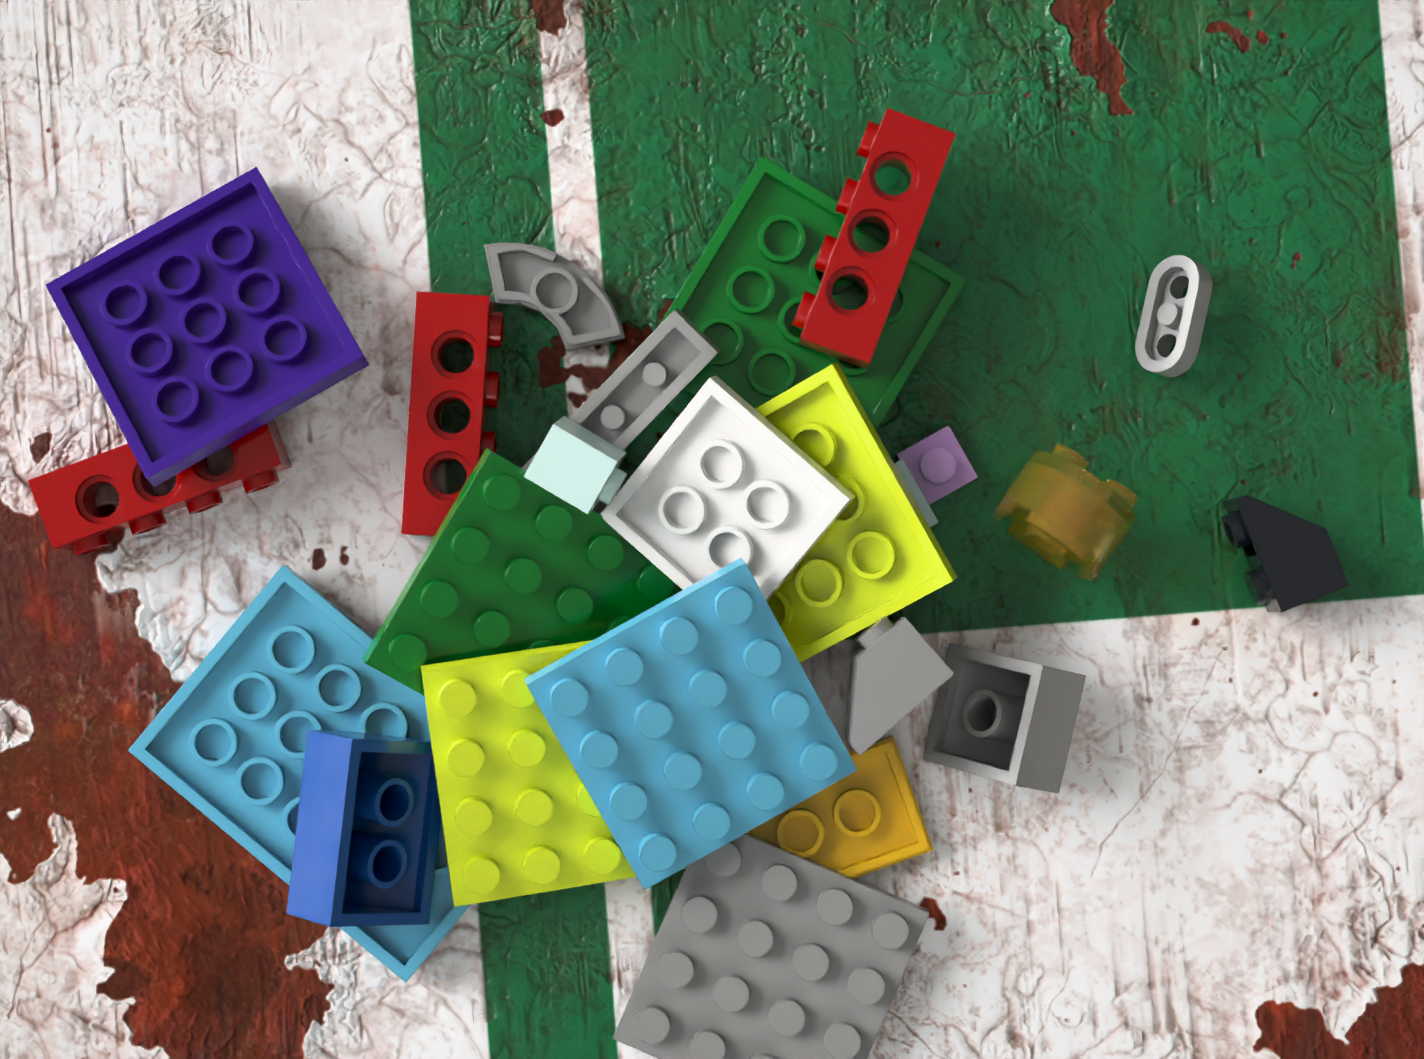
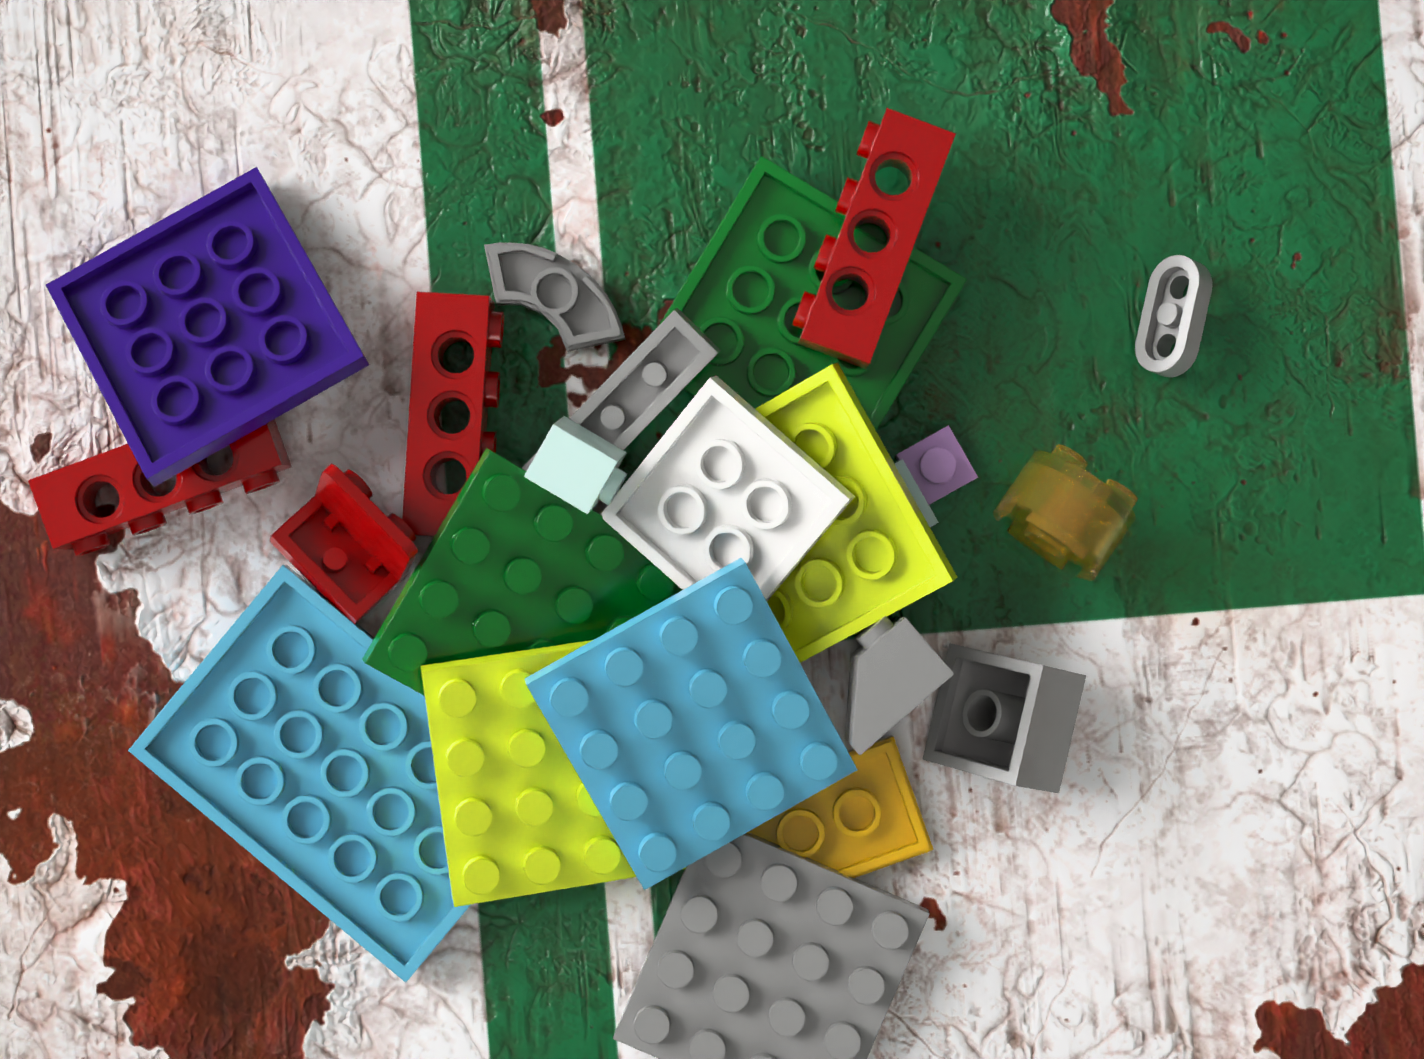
blue slope [286,730,441,927] -> none
black slope [1222,495,1349,613] -> none
none -> red bracket [269,464,418,624]

